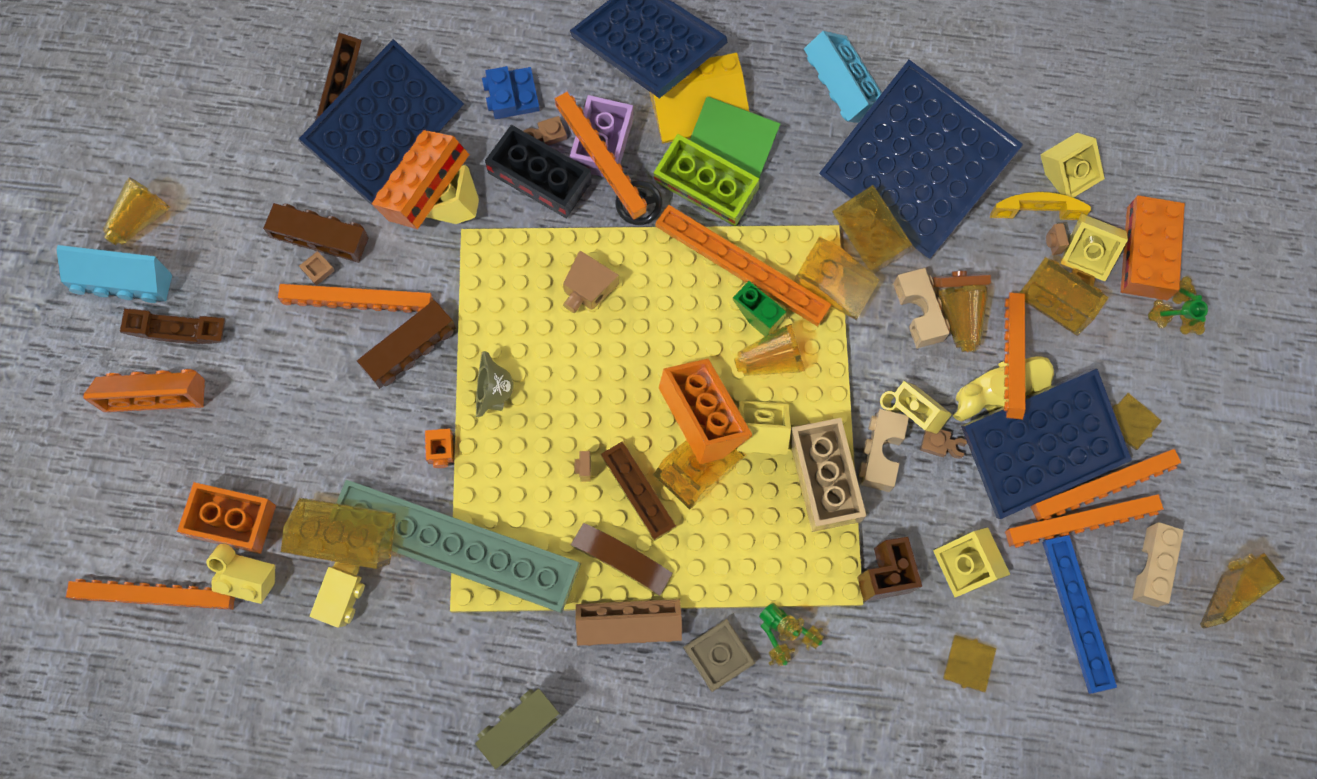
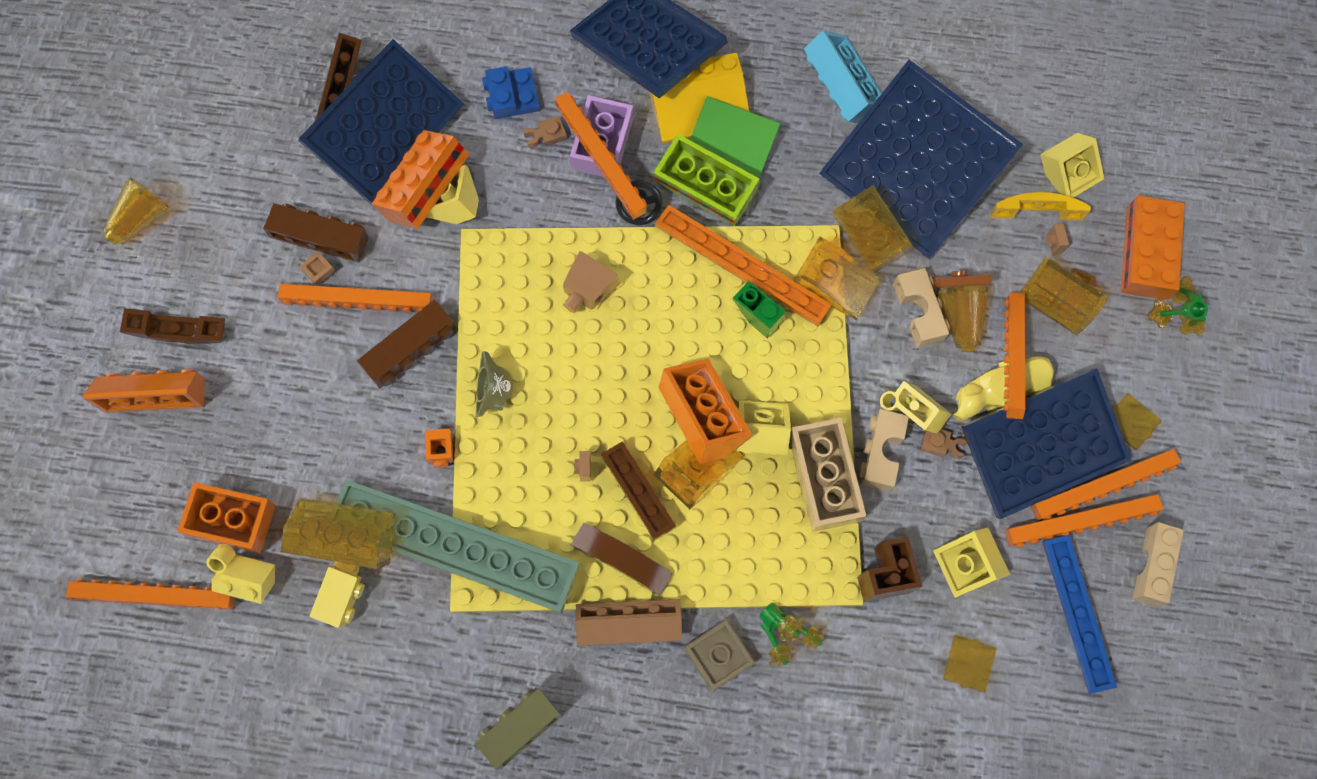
medium azure slope [56,245,172,303] -> none
black brick [485,124,592,219] -> none
clear yellow cone [734,324,805,376] -> none
light yellow slope [1060,214,1128,281] -> none
clear yellow slope [1200,553,1285,629] -> none

